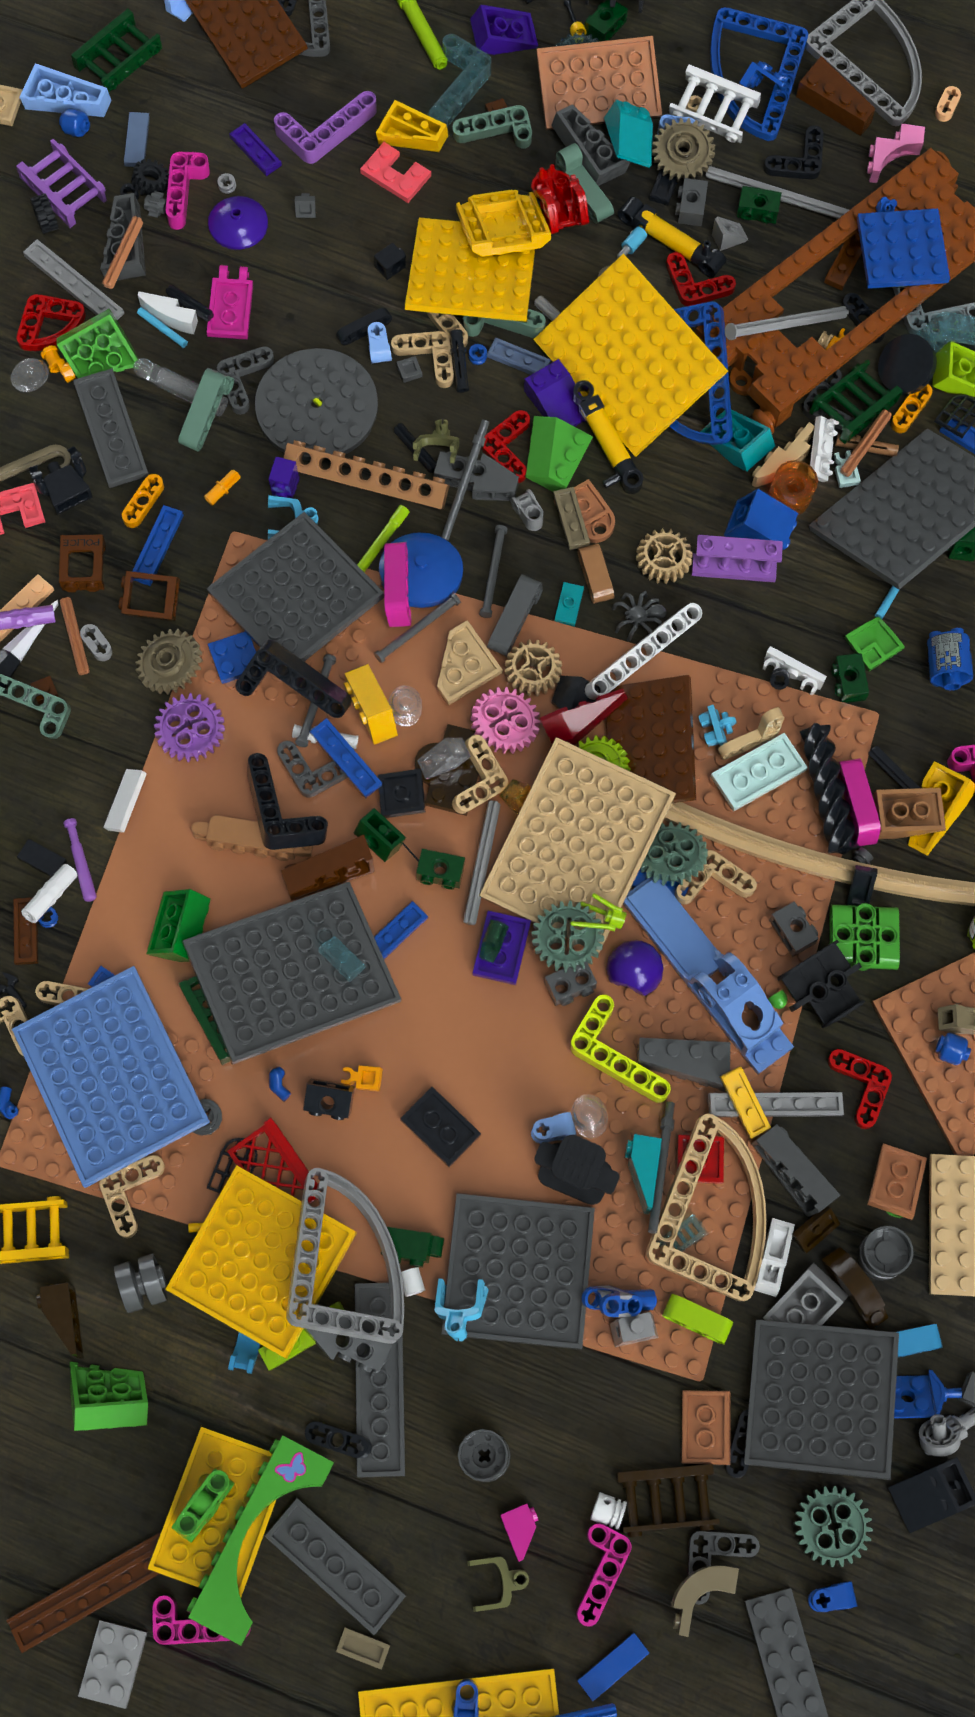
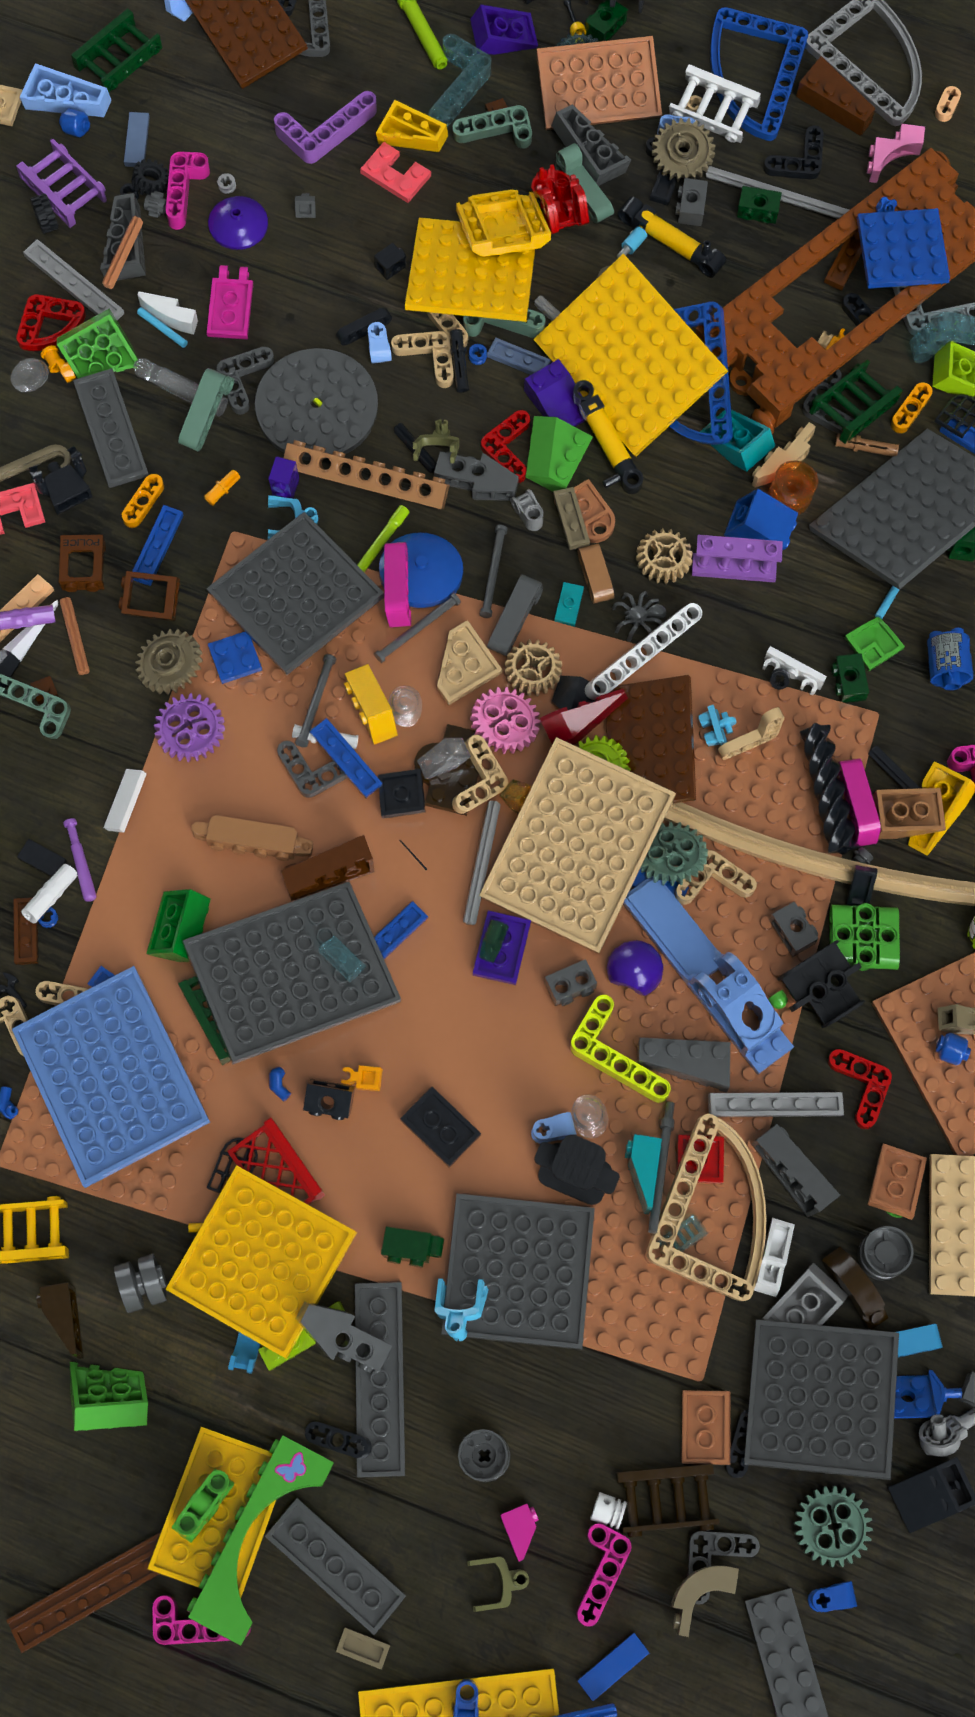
light grey plate [78,1620,148,1709] -> none
light grey beam [80,624,112,661] -> none
tan beam [99,1155,165,1238] -> none
black axle [166,285,214,321] -> none
dark grey gear [193,1099,222,1136] -> none
dark purple tile [229,123,282,176] -> none
black beam [236,640,352,718] -> none
black beam [247,753,328,850] -> none
light grey beam [286,1168,404,1344] -> none
dark green brick [354,808,406,862] -> none
dark grey tile [396,356,422,383] -> none
white beam [401,1267,425,1297] -> none
dark green brick [416,849,465,890] -> none
dark grey bar [441,419,490,541] -> none
sand green gear [532,901,605,973] -> none
lime plant [570,893,626,931] -> none
blue connector [582,1285,657,1317] -> none
teal slope [604,100,653,168] -> none
light grey torso [610,1312,658,1347] -> none
lime beam [662,1294,733,1345] -> none
red beam [666,252,736,306] -> none
light aqua plate [711,733,808,812] -> none
light grey slope [712,217,748,251] -> none
yellow tile [719,1066,771,1139] -> none
light grey axle [725,306,849,340] -> none
blue bracket [739,61,791,88] -> none
dark brown plate [792,1206,840,1254] -> none
white plate [809,416,839,482] -> none
light aqua plate [834,451,861,488] -> none
nougat axle [840,409,892,477] -> none
black piece [878,334,937,395] -> none

